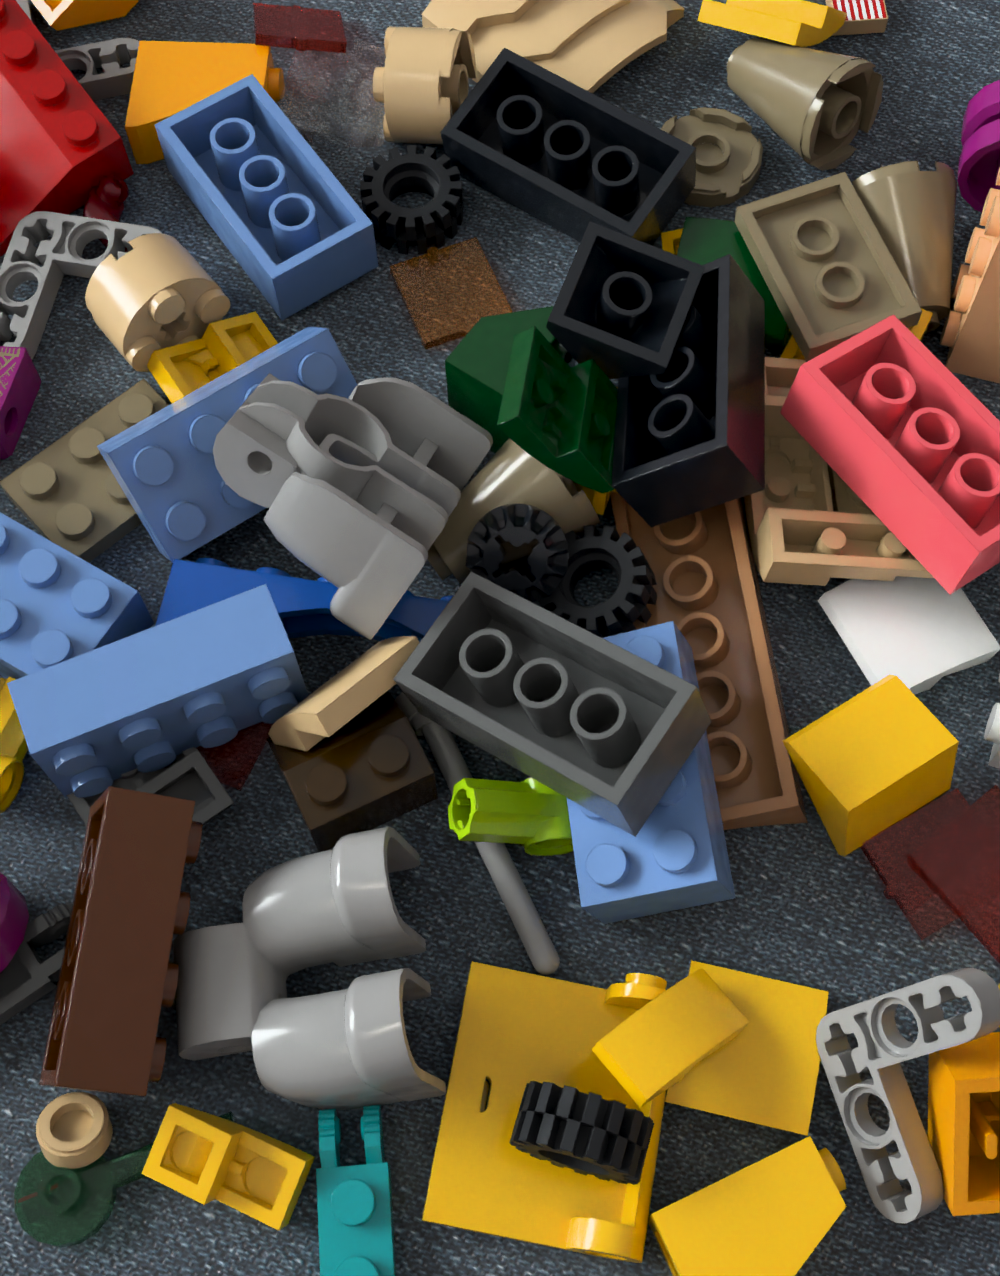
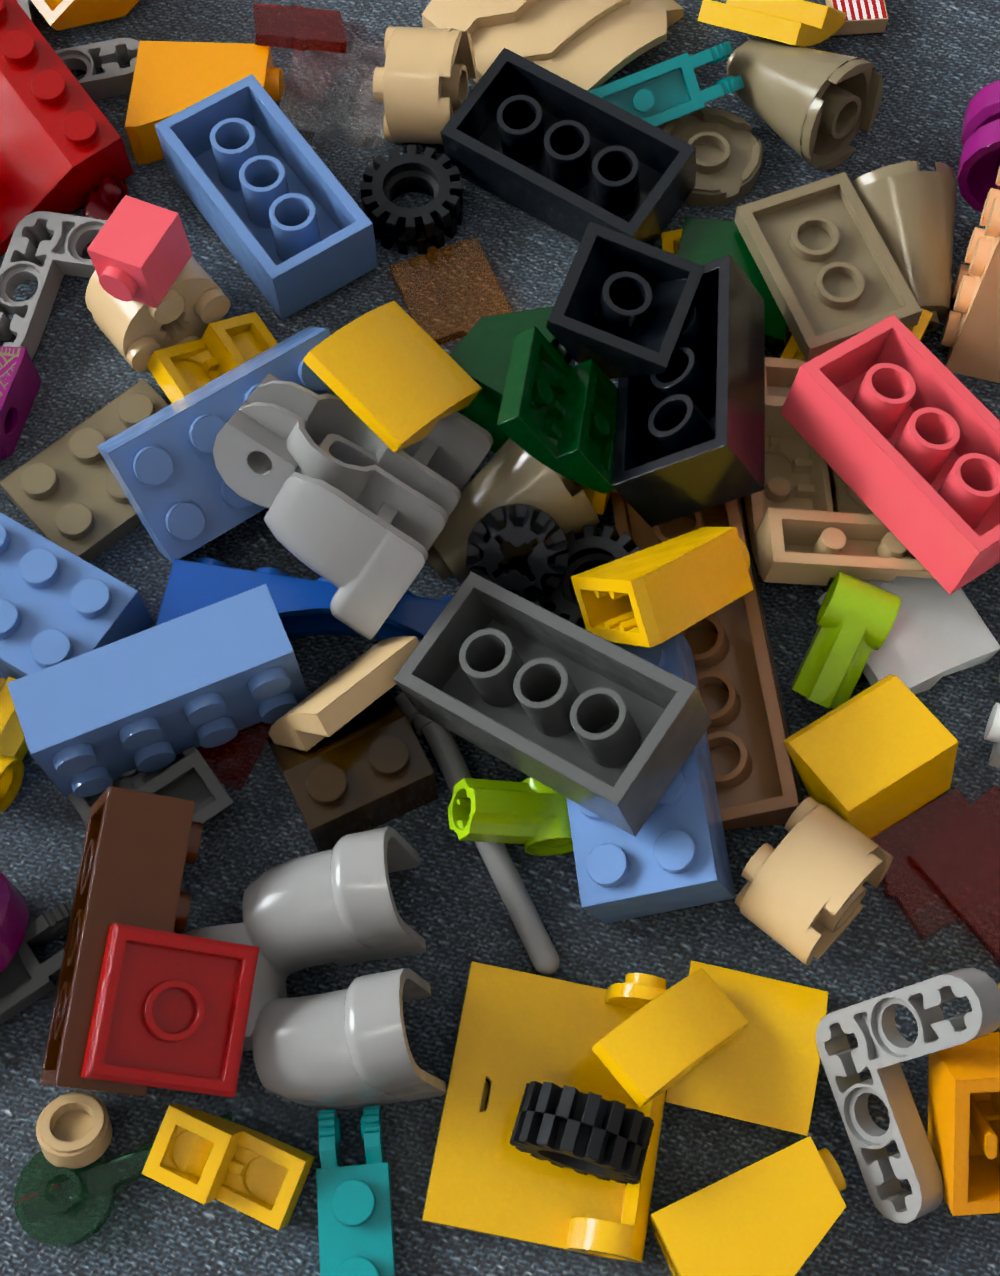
none -> red tile [81,923,260,1098]
none -> coral brick [87,195,193,308]
none -> yellow slope [302,301,482,453]
none -> yellow slope [571,527,754,648]
none -> teal hinge [589,41,745,127]
none -> tan brick [734,797,893,966]
none -> lime piece [791,571,901,709]

